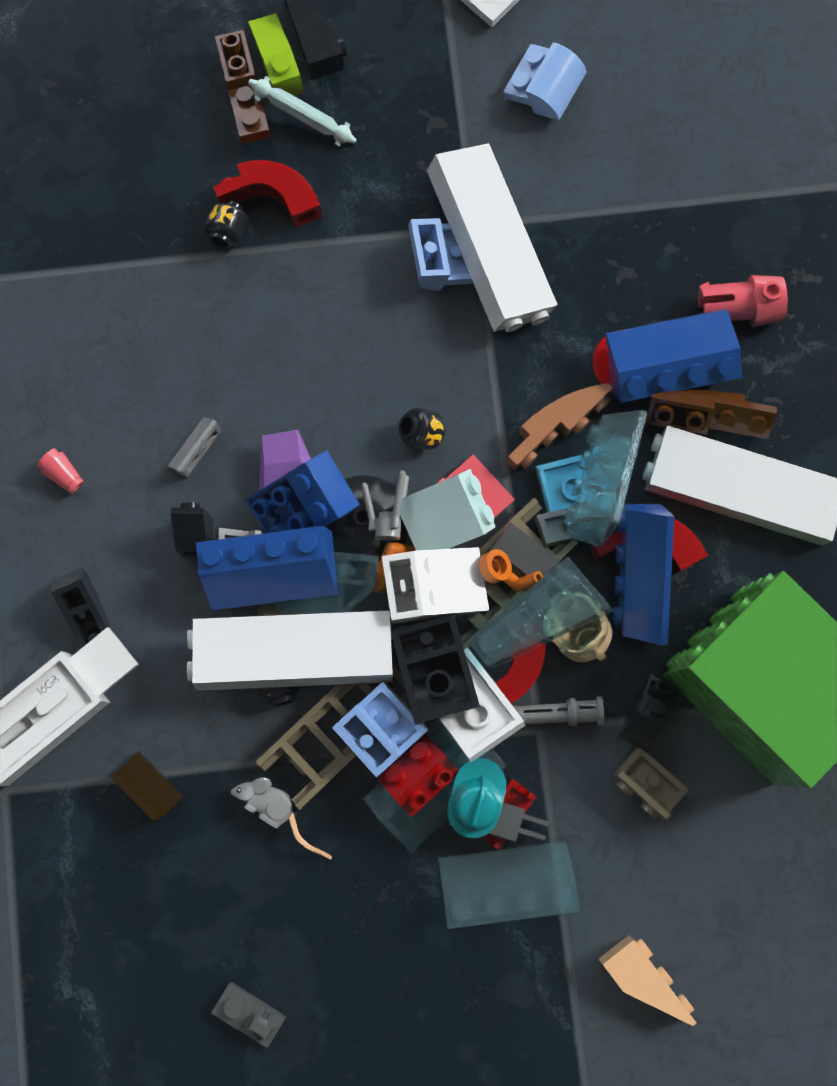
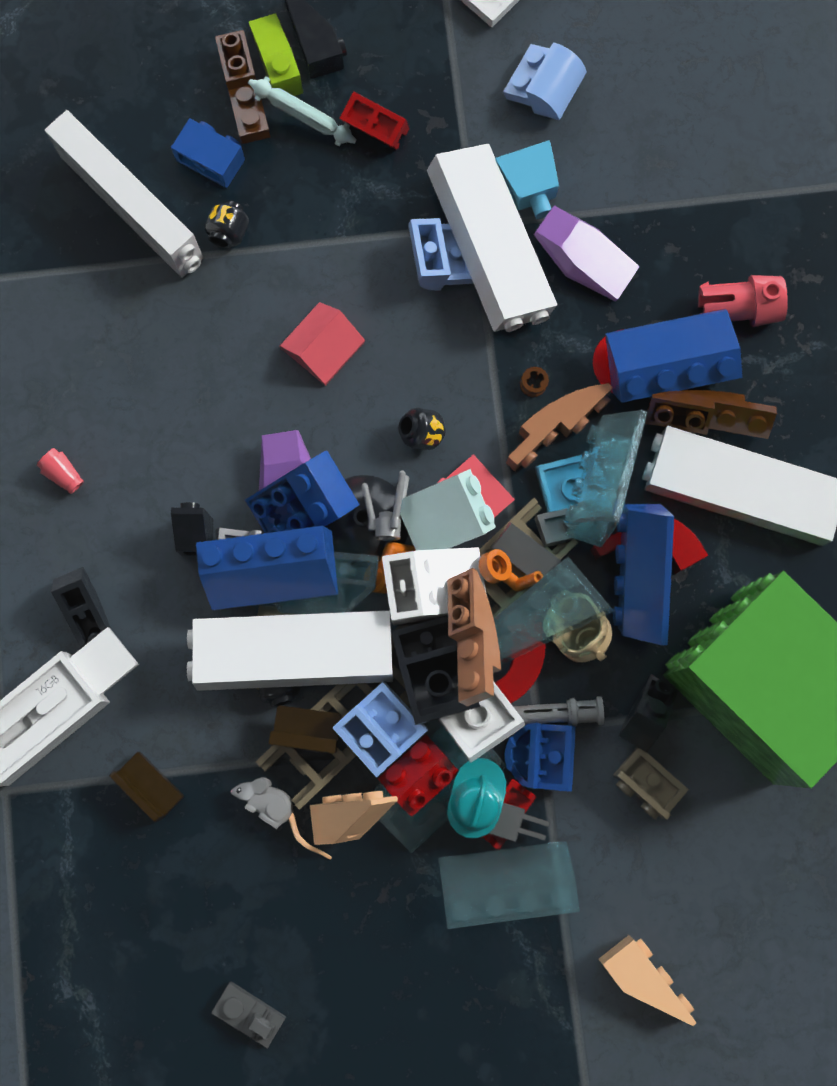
light grey slope [168,417,221,479] -> none
red arch [213,160,322,228] -> none
none -> white brick [45,110,204,278]
none -> blue brick [171,118,245,188]
none -> dark brown panel [269,705,342,753]
none -> coral slope [280,302,365,386]
none -> light nougat slope [310,791,398,845]
none -> red hinge [339,91,410,150]
none -> nougat slope [447,568,501,706]
none -> medium azure torso [495,140,559,219]
none -> blue slope [505,723,576,791]
none -> reddish brown bush [520,367,549,397]
none -> piece [534,205,639,301]

